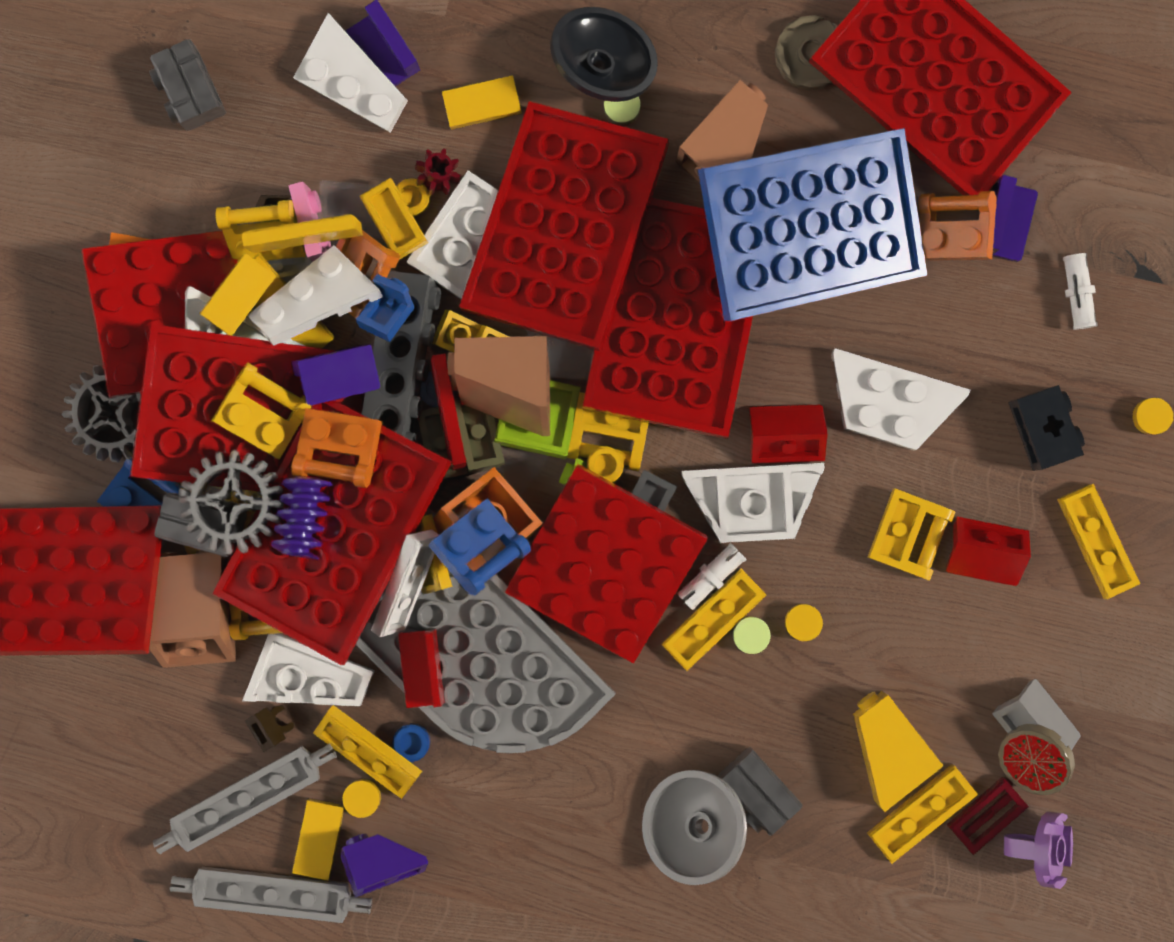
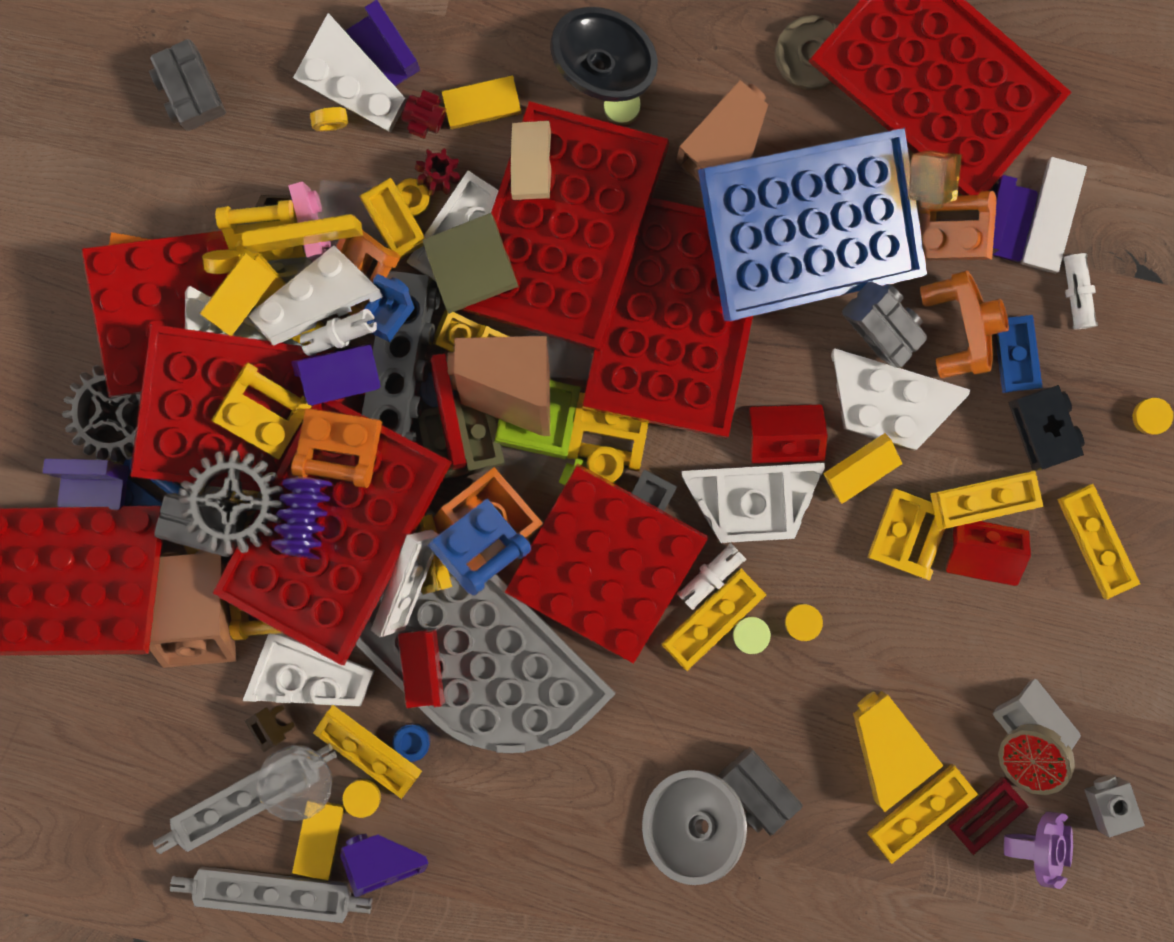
none -> panel [43,459,129,510]
none -> yellow tile [202,250,241,274]
none -> clear tile [257,745,333,821]
none -> white pin [300,309,377,357]
none -> yellow tile [310,107,348,132]
none -> dark red gear [402,89,446,139]
none -> olive slope [422,213,519,314]
none -> tan slope [511,121,551,200]
none -> yellow tile [823,433,903,504]
none -> flat silver brick [842,281,927,368]
none -> clear yellow brick [907,150,962,209]
none -> orange connector [920,271,1009,379]
none -> yellow tile [930,471,1043,530]
none -> blue plate [995,315,1043,393]
none -> white tile [1020,157,1087,274]
none -> light grey brick [1084,775,1145,838]

